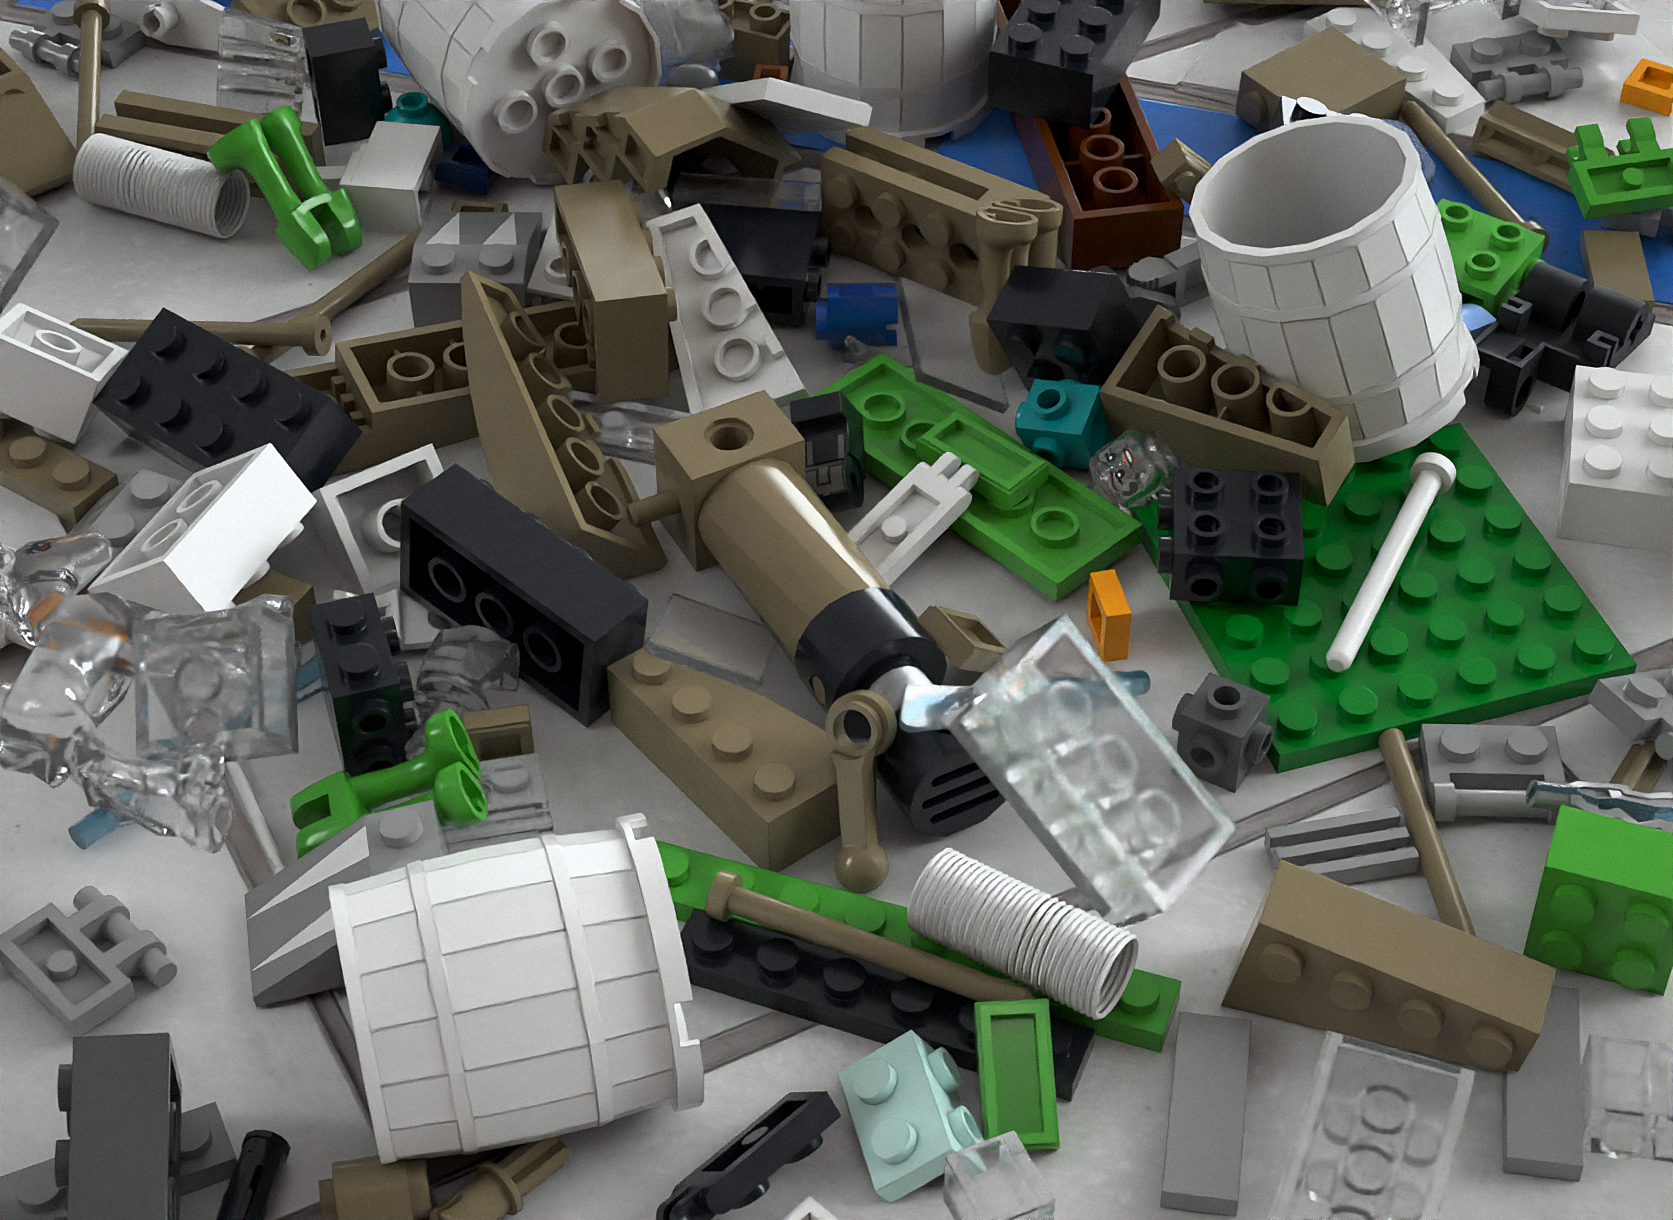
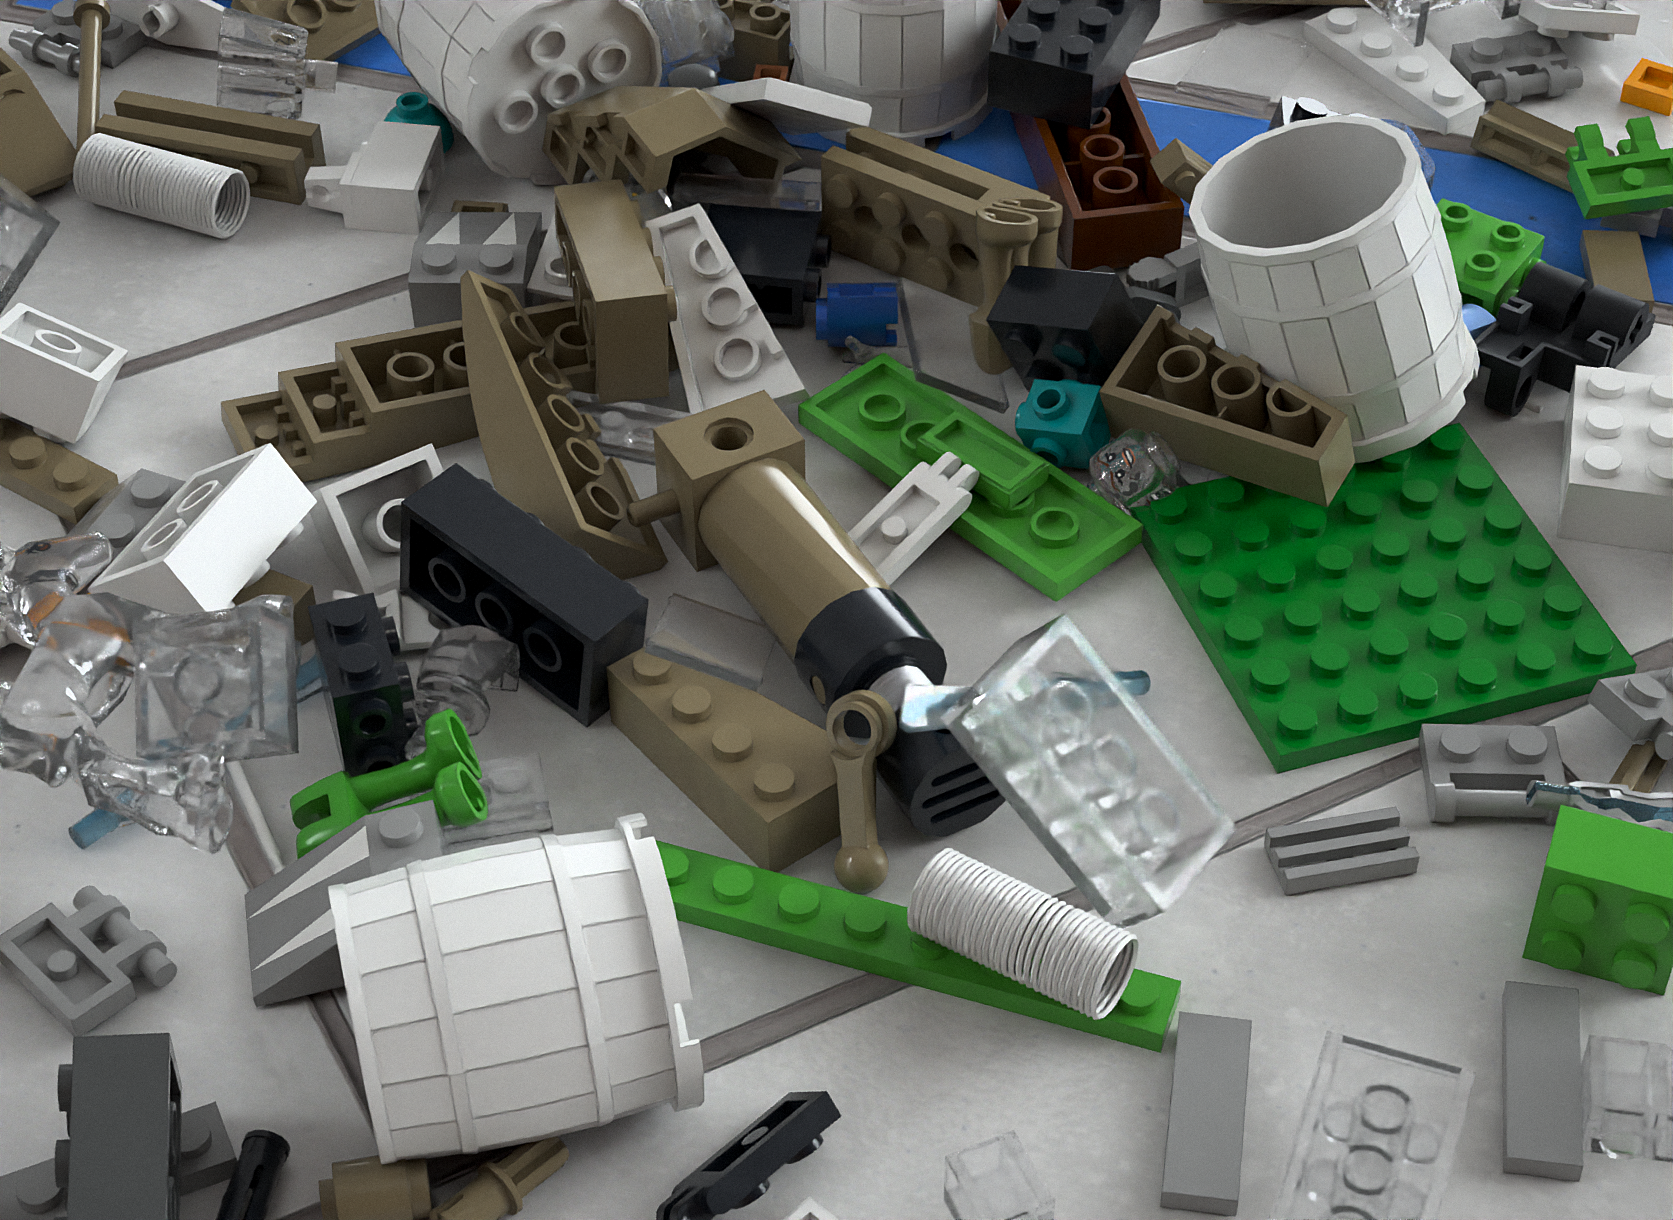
dark tan bar [69,315,332,356] -> none
black brick [92,307,363,493] -> none
bright green piece [207,106,362,271] -> none
dark tan bar [238,231,421,364] -> none
black brick [302,17,393,146] -> none
dark blue tile [434,141,501,196] -> none
dark tan tile [462,704,536,774] -> none
black plate [680,908,1095,1102] -> none
dark tan bar [705,869,1036,1002] -> none
black leg [790,391,866,514] -> none
light aqua bracket [838,1030,986,1204] -> none
dark tan tile [916,606,1015,676] -> none
bright green tile [973,998,1060,1154] -> none
light orange tile [1086,569,1132,662] -> none
black brick [1157,468,1304,606] -> none
dark grey brick [1172,672,1274,793] -> none
dark tan wedge [1221,859,1557,1073] -> none
dark tan brick [1235,26,1407,133] -> none
white bar [1326,452,1456,672] -> none
dark tan bar [1378,728,1477,937] -> none
dark tan bar [1400,101,1550,253] -> none

